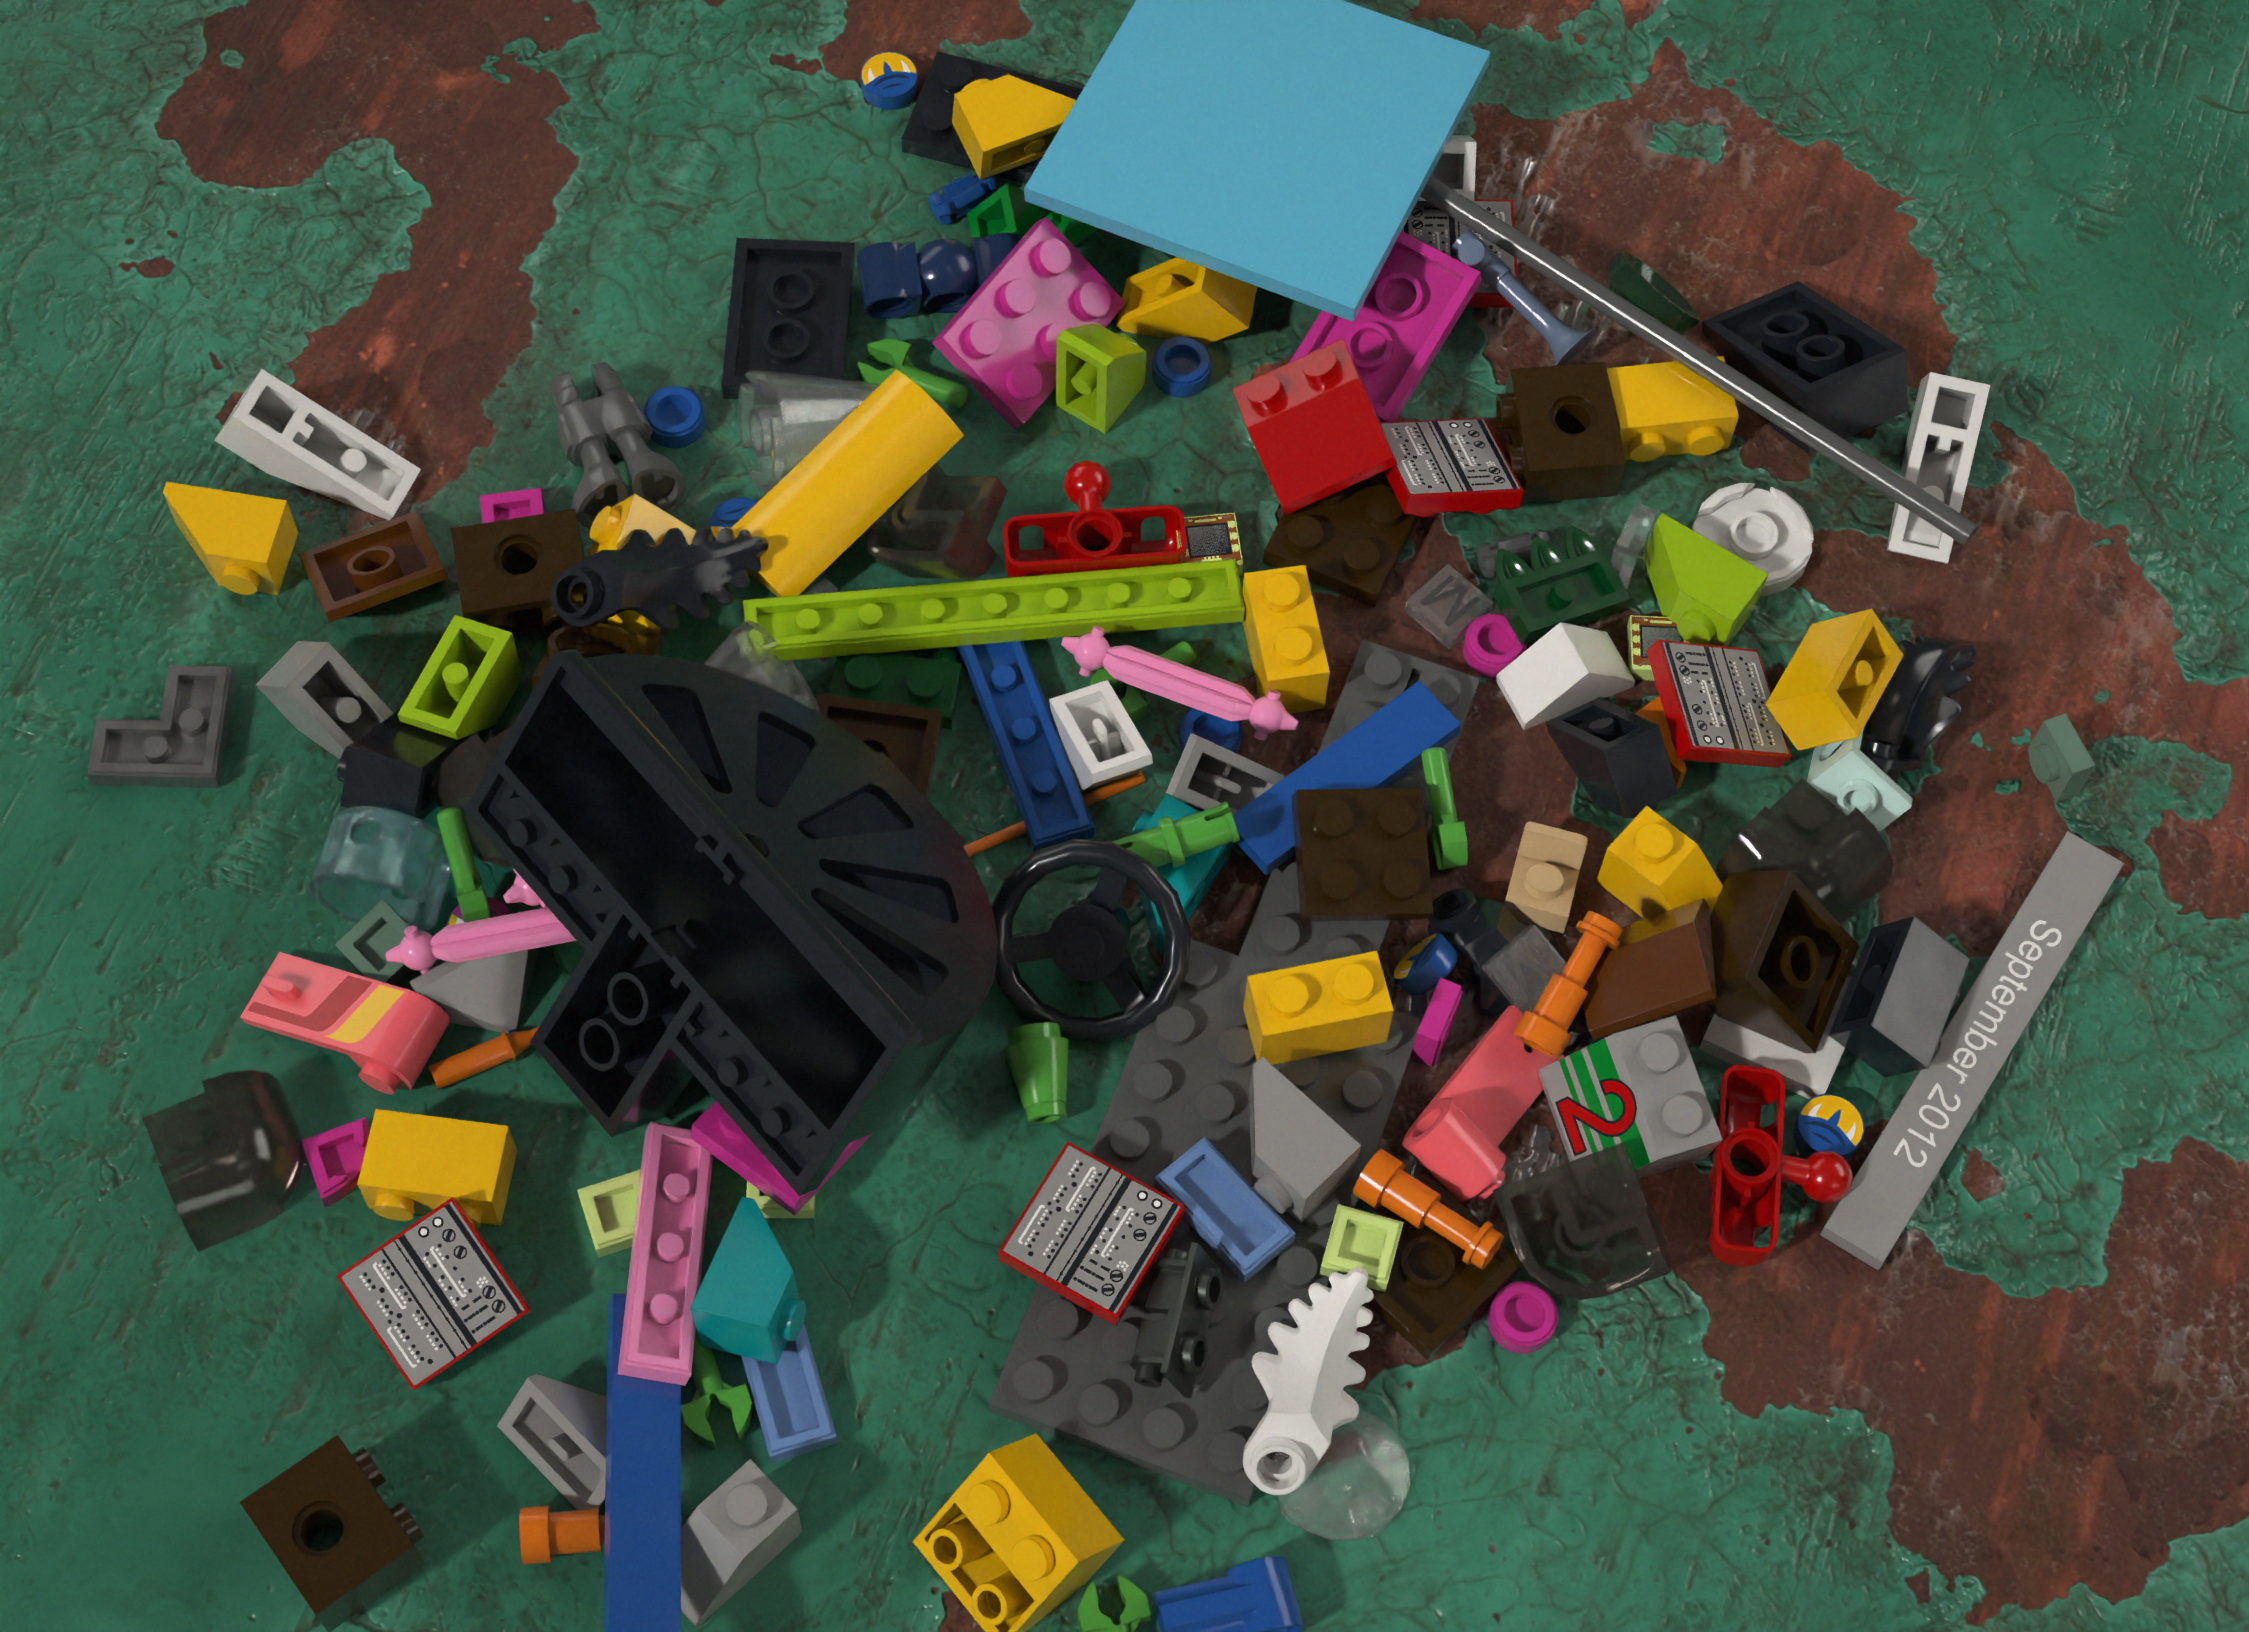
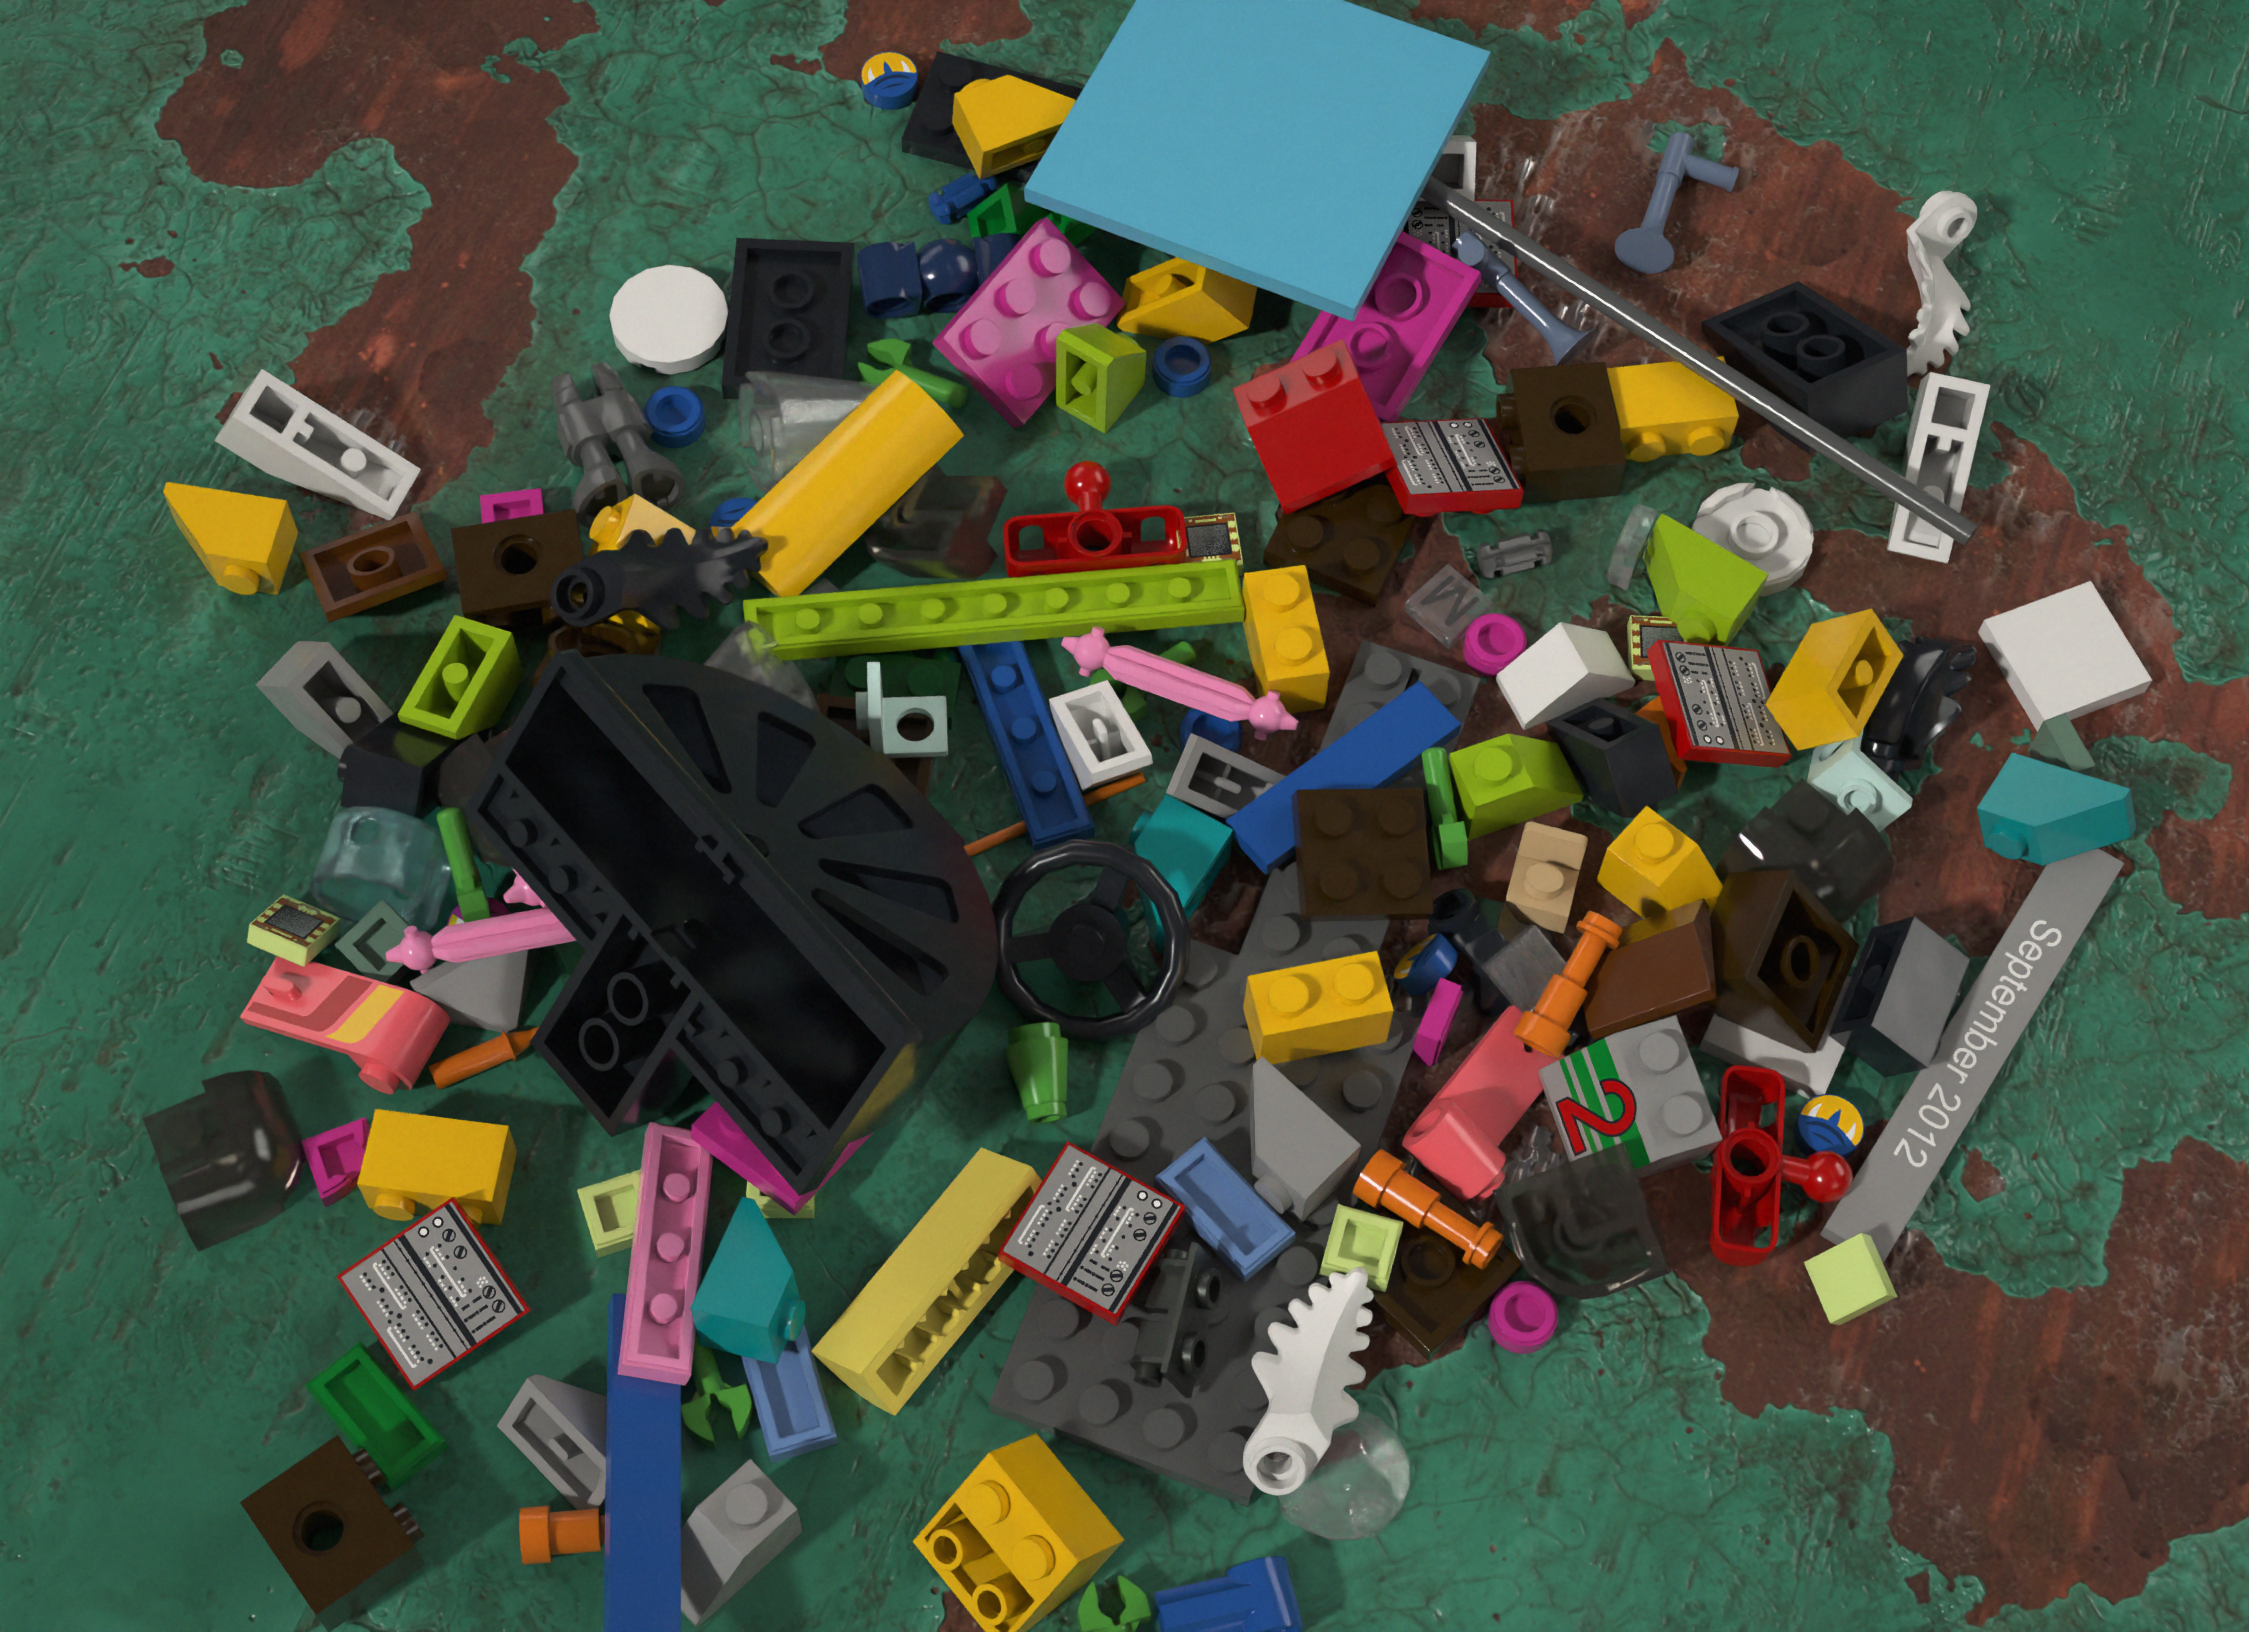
flat silver tile [87,665,236,788] -> none
bright green pin [1107,801,1240,868] -> none
dark green plate [1493,526,1632,645] -> none
clear green piece [1607,249,1701,335] -> none
none -> tile [247,894,341,967]
none -> green tile [305,1341,449,1492]
none -> white tile [609,265,729,375]
none -> light yellow brick [811,1147,1042,1416]
none -> light aqua bracket [856,662,948,758]
none -> lime slope [1448,733,1584,841]
none -> sand blue piece [1615,132,1740,274]
none -> yellowish green tile [1804,1233,1898,1325]
none -> white plant [1906,191,1977,377]
none -> teal slope [1977,753,2136,866]
none -> white tile [1978,581,2152,732]

